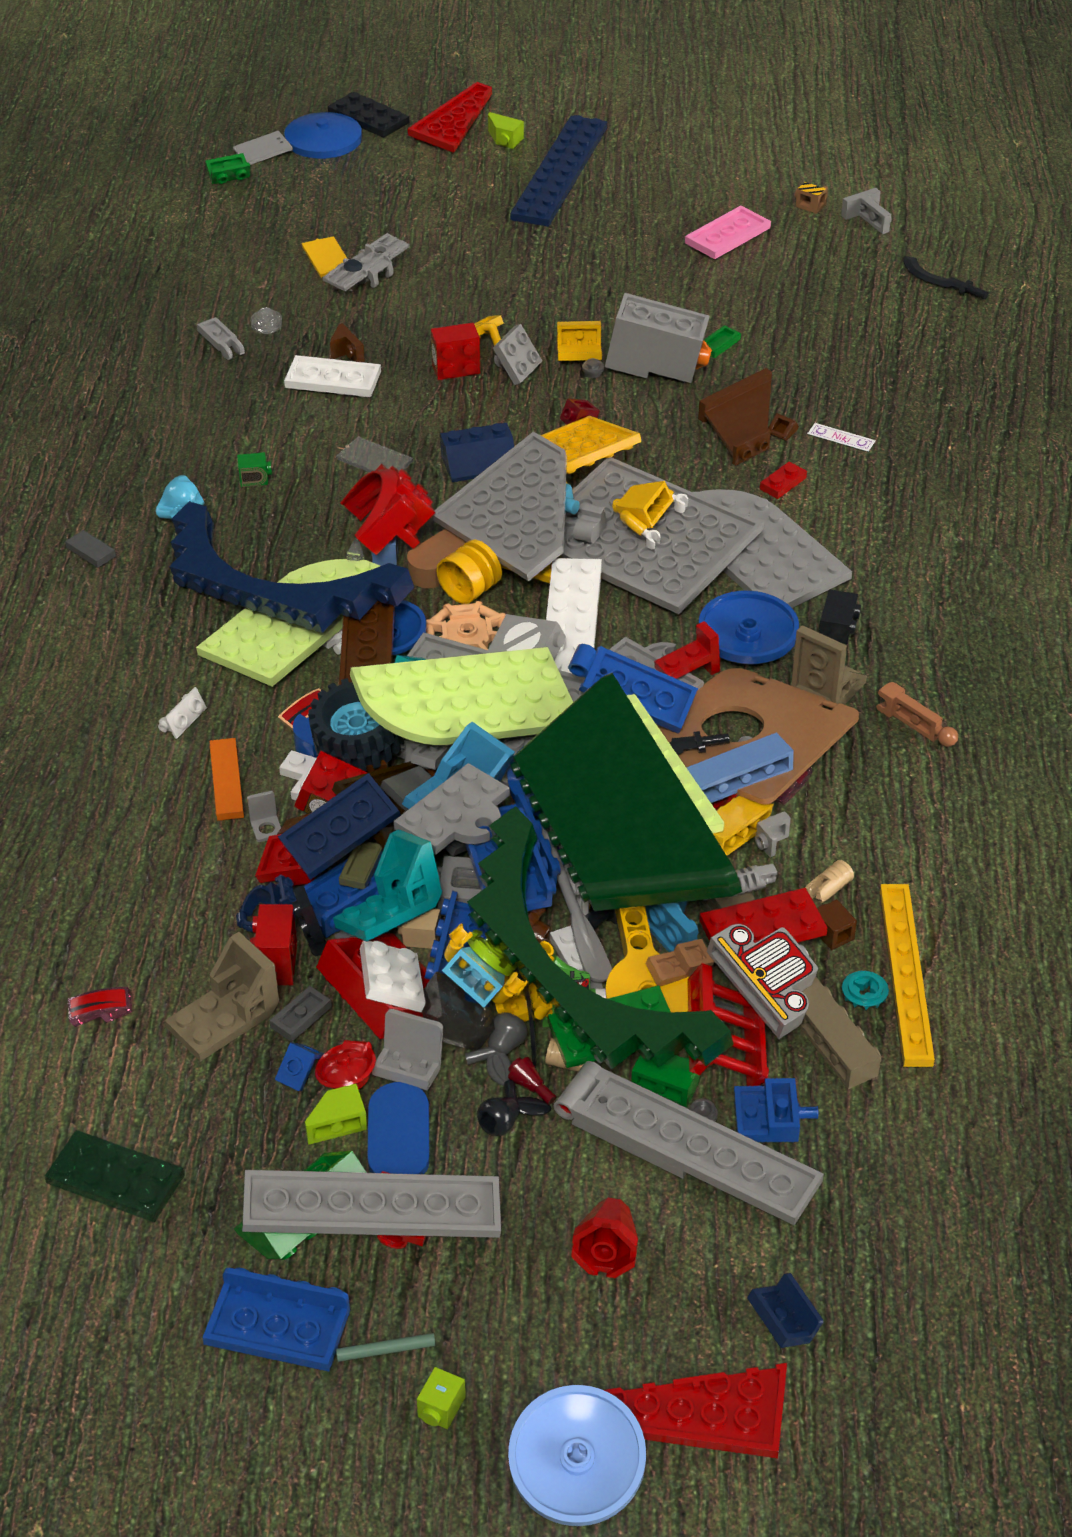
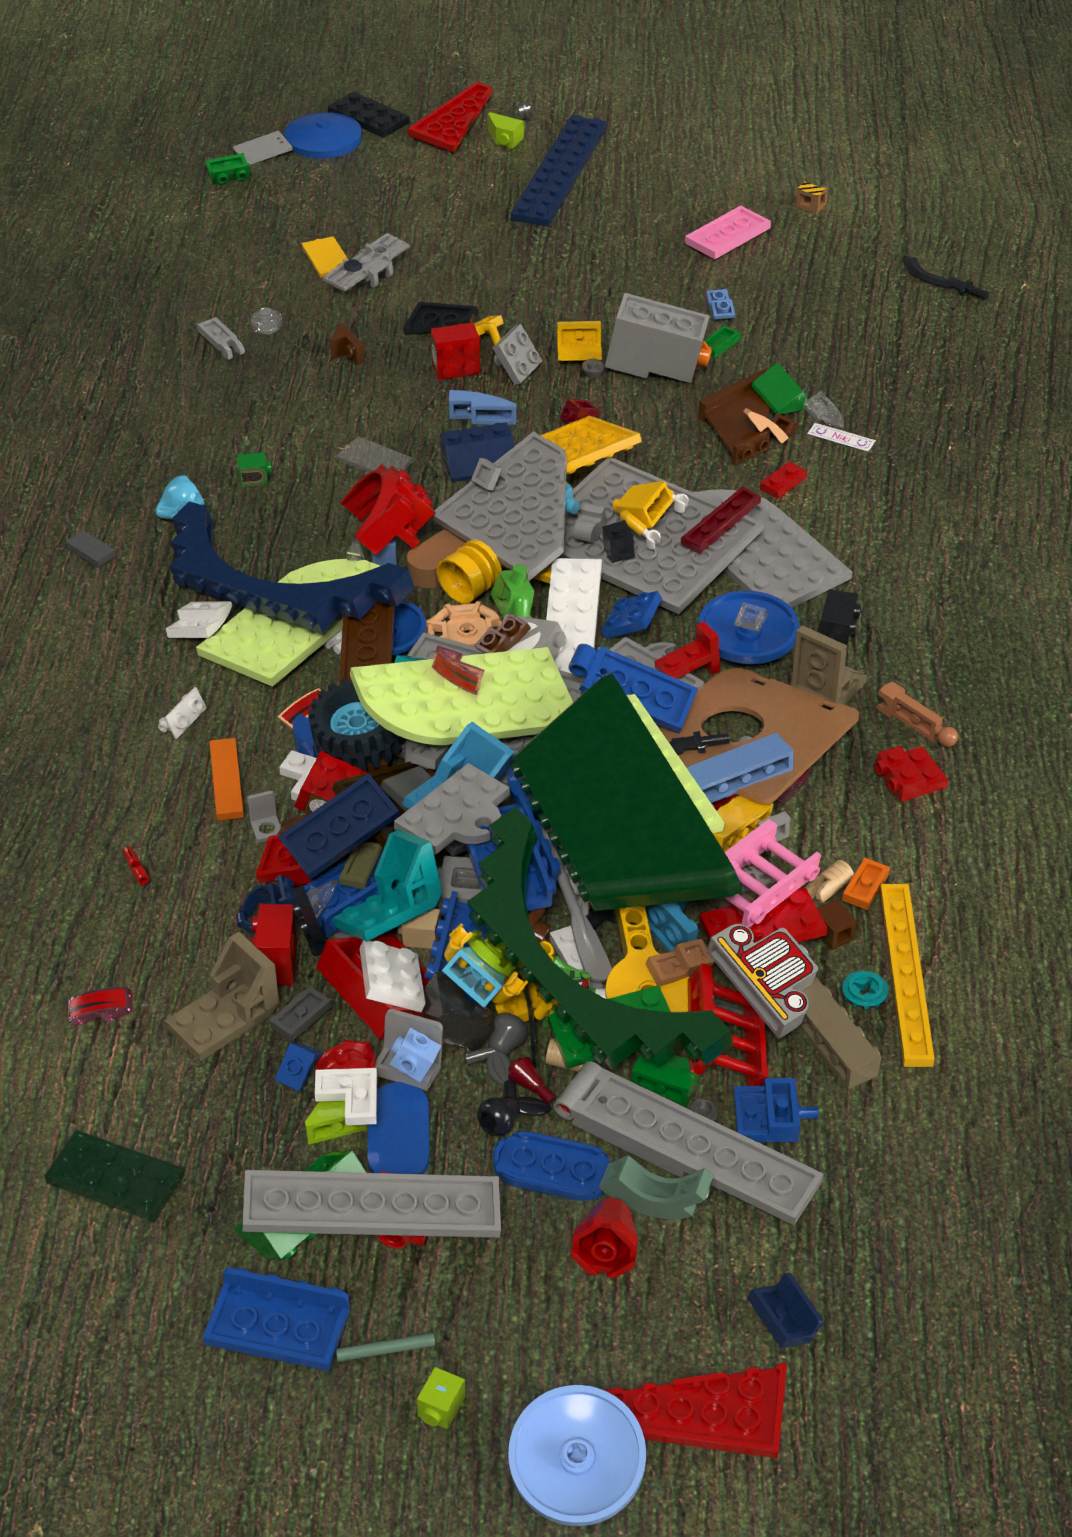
white plate [284,355,381,397] -> none
light grey bracket [841,188,891,234] -> none
none -> red pin [122,846,150,885]
none -> white slope [166,601,232,638]
none -> clear plate [299,880,338,920]
none -> white plate [315,1068,377,1125]
none -> light blue brick [389,1027,441,1082]
none -> black wing [403,302,479,335]
none -> slope [432,645,485,695]
none -> medium blue slope [449,390,516,425]
none -> light grey plate [471,458,502,490]
none -> reddish brown slope [474,613,531,654]
none -> bright green torso [489,564,534,621]
none -> blue tile [493,1131,612,1201]
none -> flat silver plate [517,100,532,120]
none -> sand green arch [599,1155,713,1219]
none -> blue plate [601,591,662,639]
none -> black brick [602,520,635,563]
none -> dark red tile [681,487,761,554]
none -> medium blue slope [706,289,735,319]
none -> bright pink fence [723,819,821,928]
none -> clear slope [734,602,768,633]
none -> light nougat slope [743,408,788,444]
none -> green slope [751,362,811,414]
none -> clear plate [803,391,844,429]
none -> orange plate [842,858,890,911]
none -> red plate [874,746,949,802]

